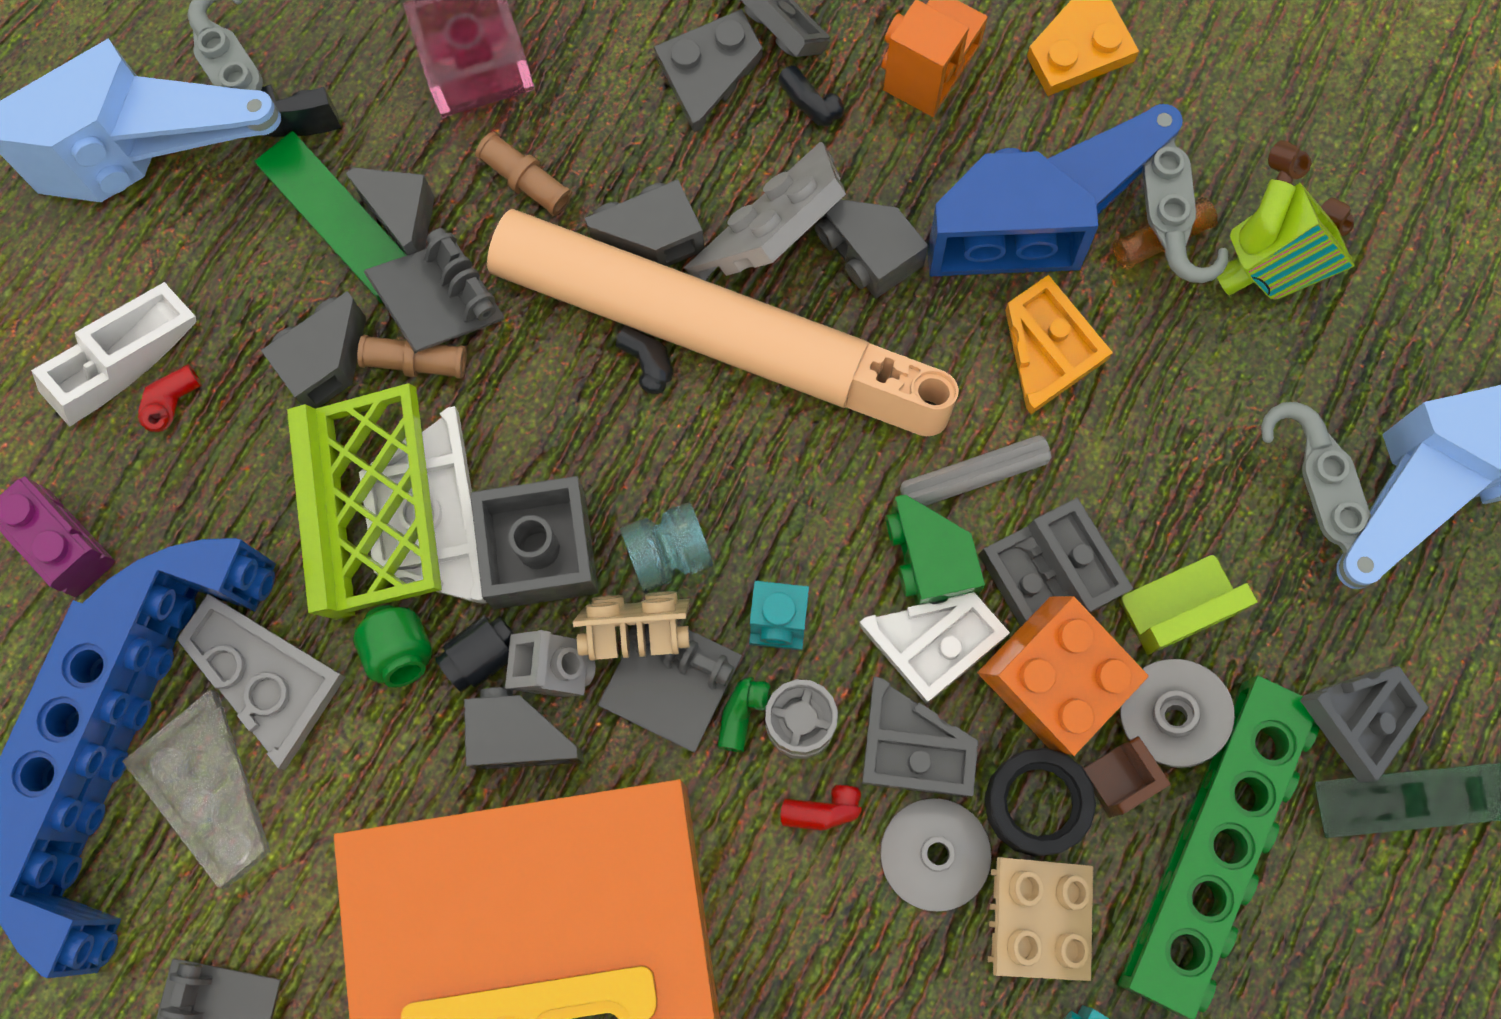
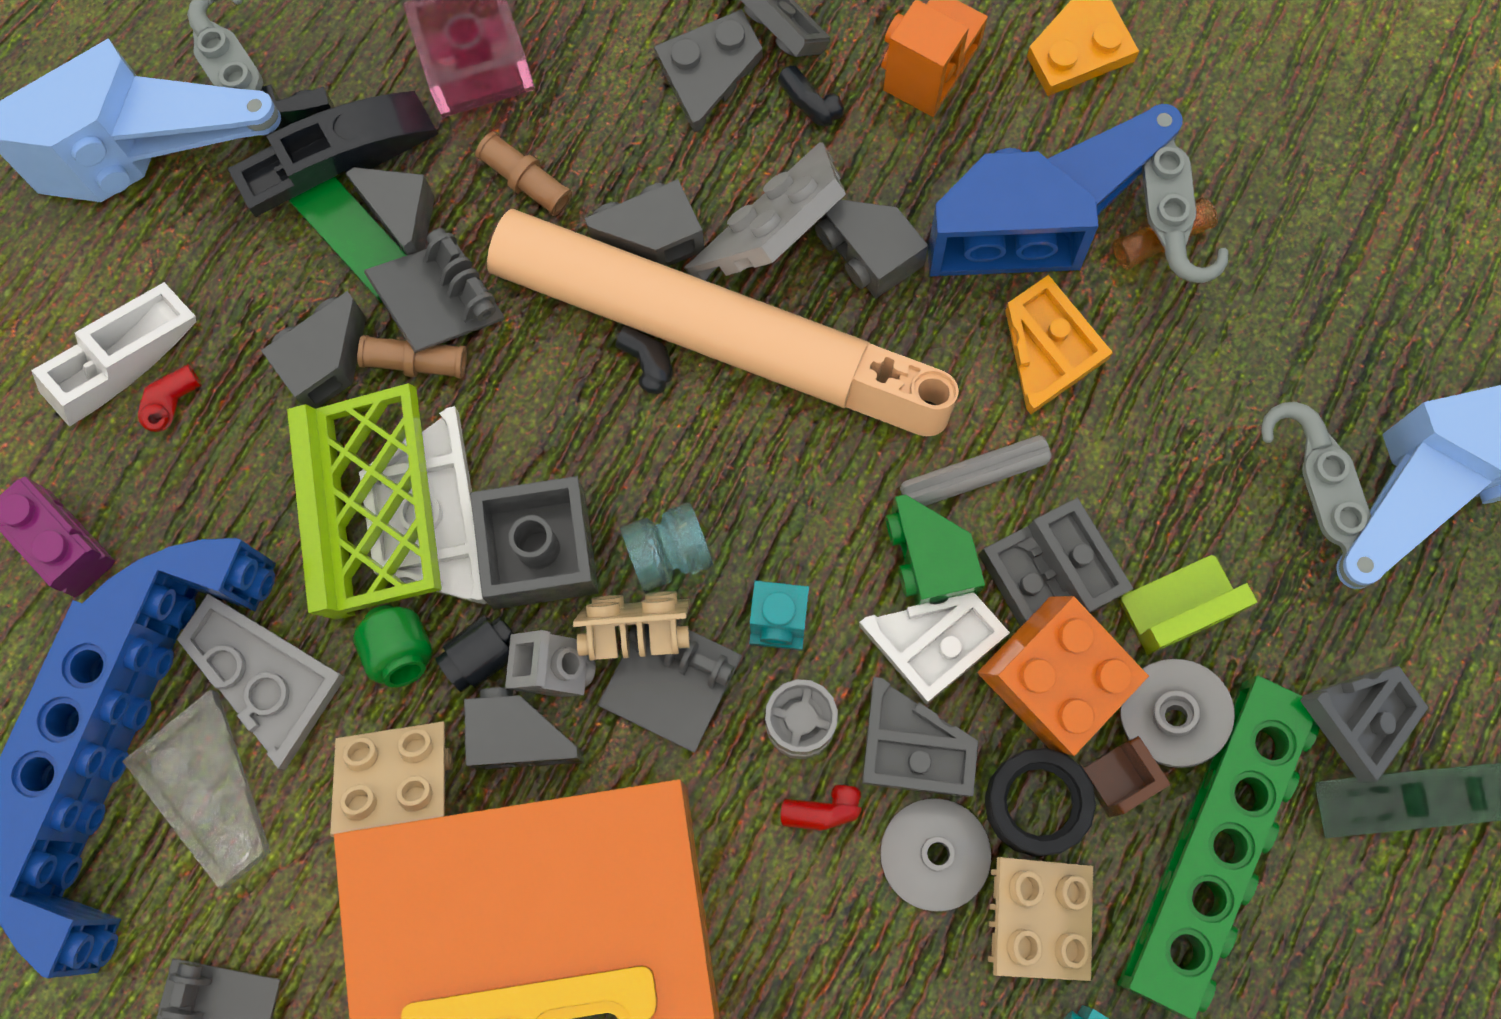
green arm [717,677,772,752] -> none
lime torso [1217,140,1355,299] -> none
none -> black slope [228,91,438,217]
none -> tan hinge [330,721,453,837]

